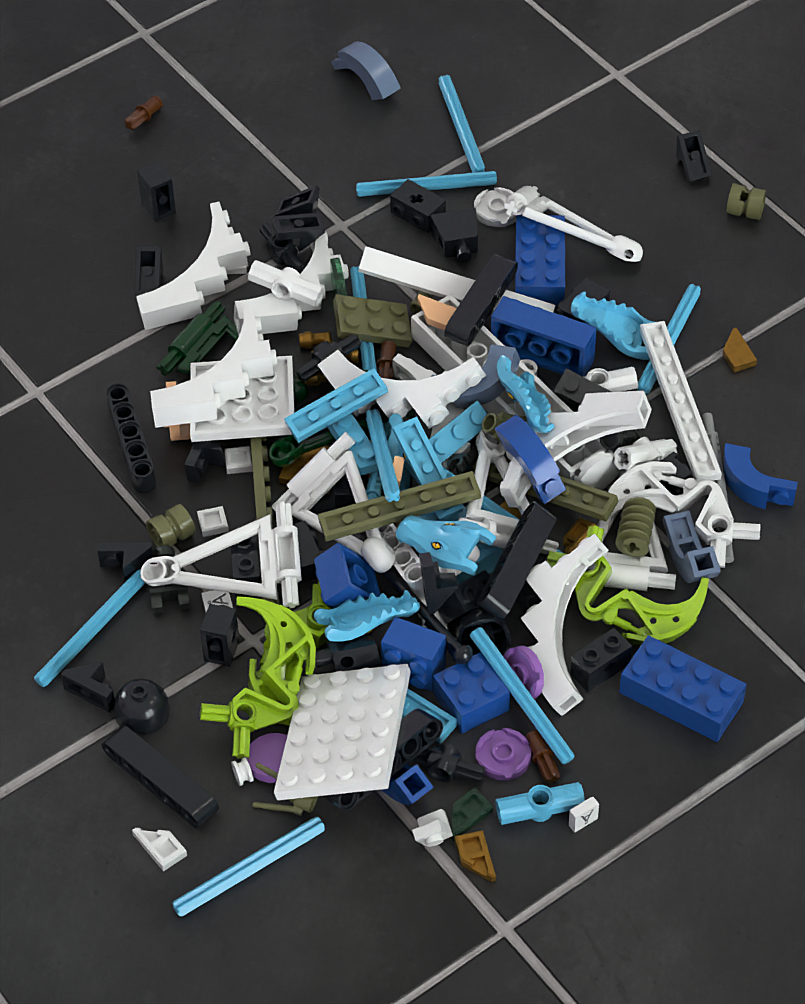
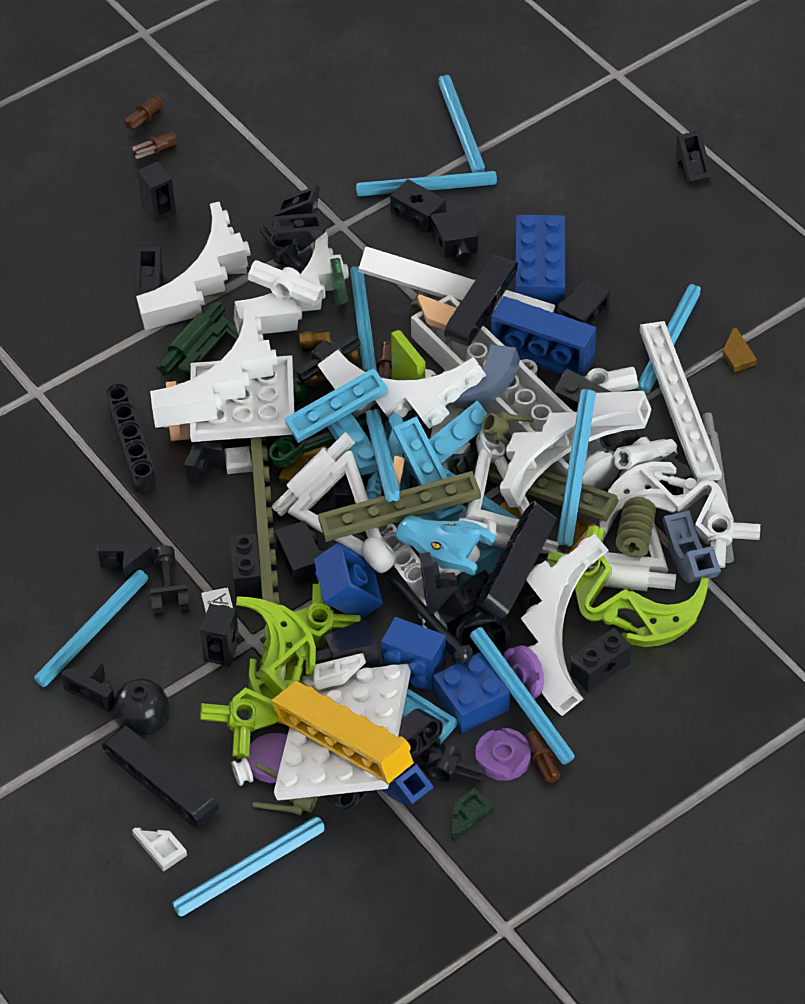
white piece [140,502,301,608] -> none
olive wheel [146,504,196,547] -> none
white tile [197,506,229,537] -> none
medium azure animal [314,590,420,642] -> none
sand blue arch [331,41,401,100] -> none
olive plate [333,294,412,347] -> none
white bracket [412,809,453,847] -> none
pearl gold tile [455,830,496,882] -> none
white tile [474,187,516,227] -> none
blue arch [495,415,566,504] -> none
medium azure piece [495,782,585,825] -> none
medium azure animal [497,355,555,433] -> none
white piece [504,186,643,262] -> none
white tile [569,797,599,833] -> none
medium azure animal [571,292,654,360] -> none
blue brick [619,635,747,742] -> none
blue arch [722,443,798,509] -> none
olive wheel [726,183,767,221] -> none
none -> reddish brown axle [131,131,177,159]
none -> yellow brick [271,681,414,784]
none -> white tile [314,653,366,690]
none -> lime tile [391,330,425,418]
none -> medium azure axle [557,389,596,547]

